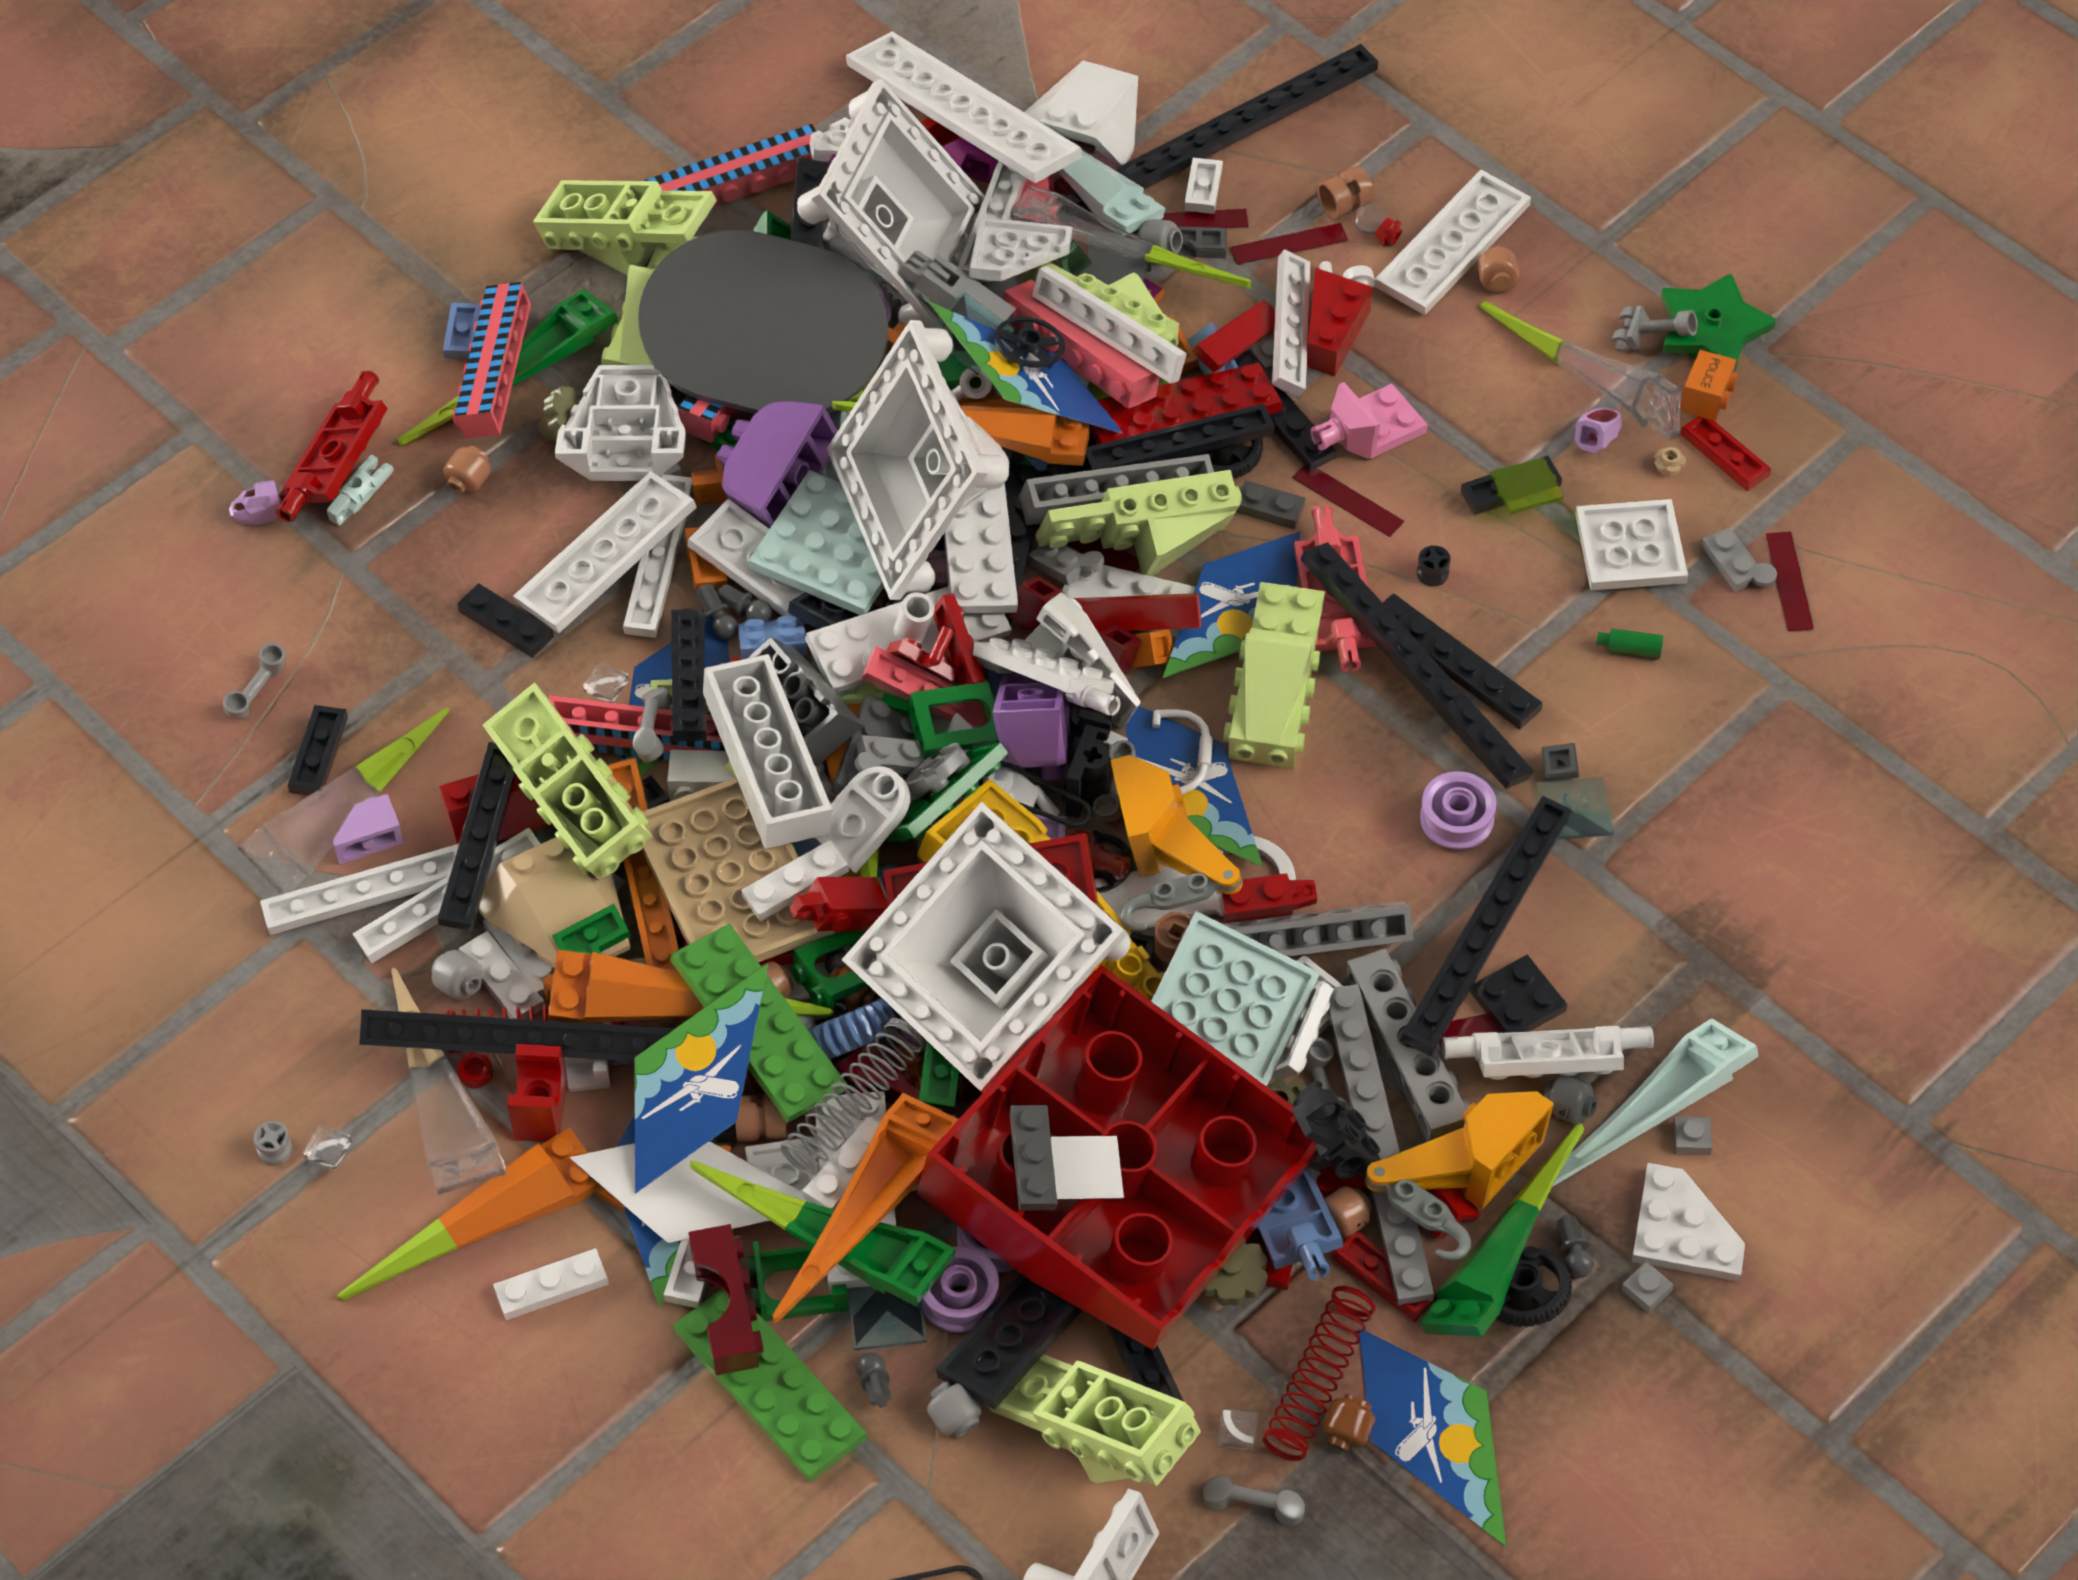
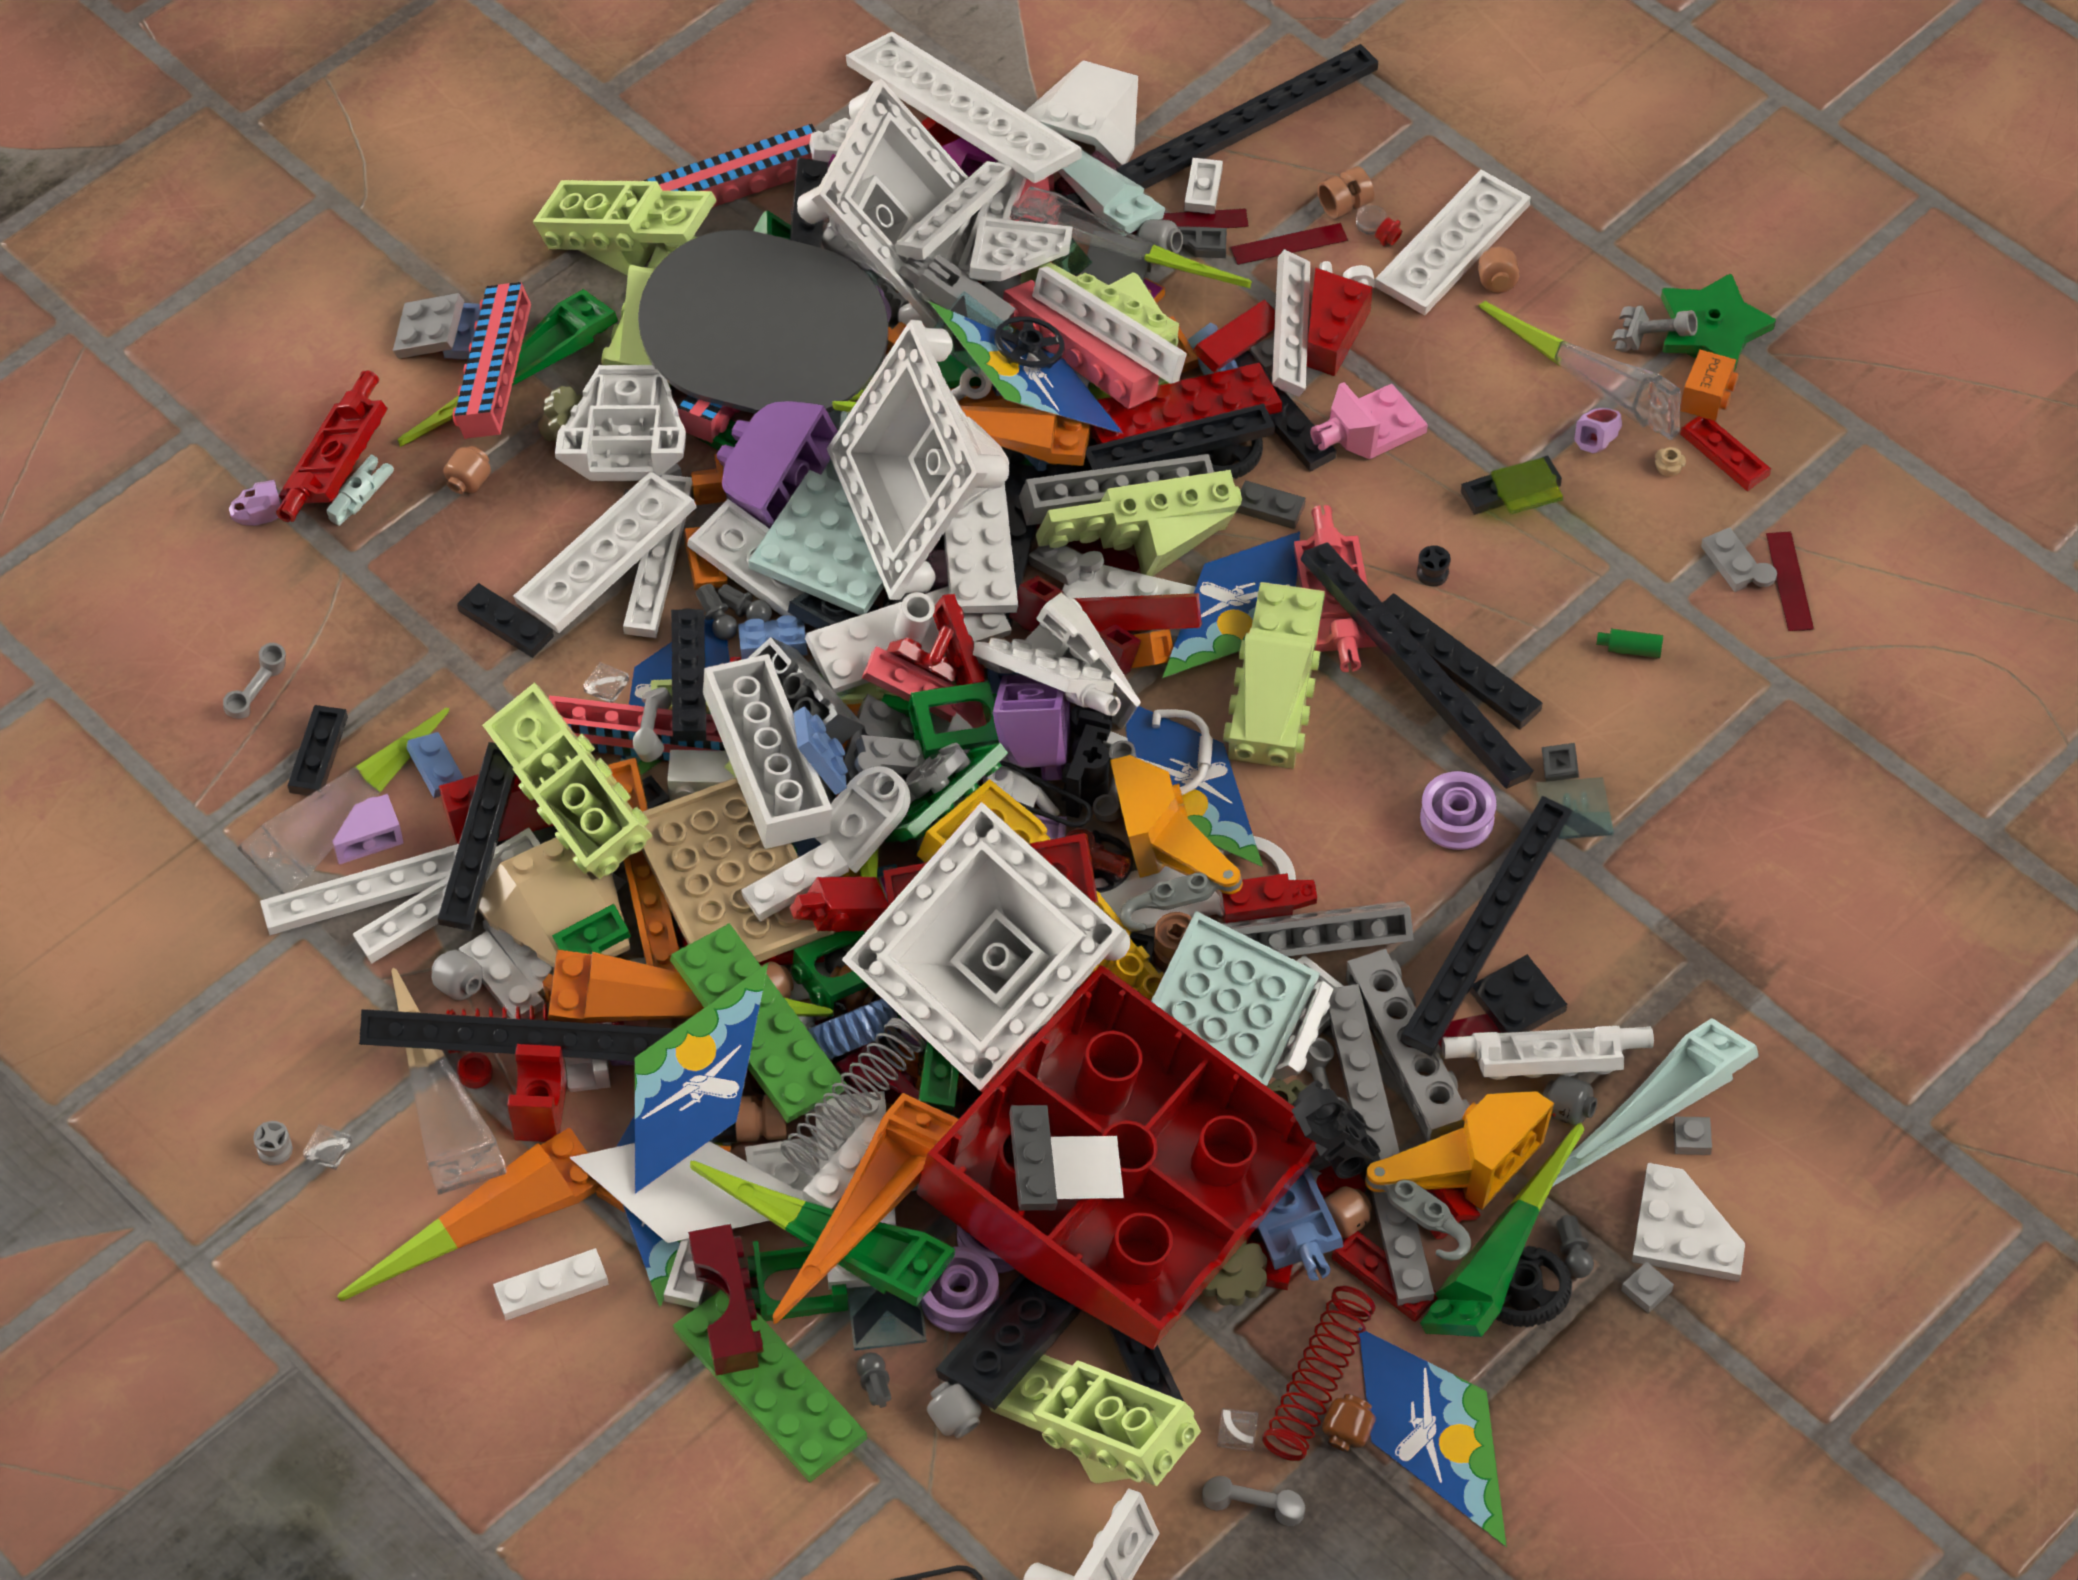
dark red sticker [1292,465,1405,537] -> none
white plate [1575,499,1688,591] -> none
none -> light grey plate [393,293,464,359]
none -> medium blue plate [407,732,464,798]
none -> medium blue plate [793,706,848,795]
none -> white plate [895,161,1015,260]

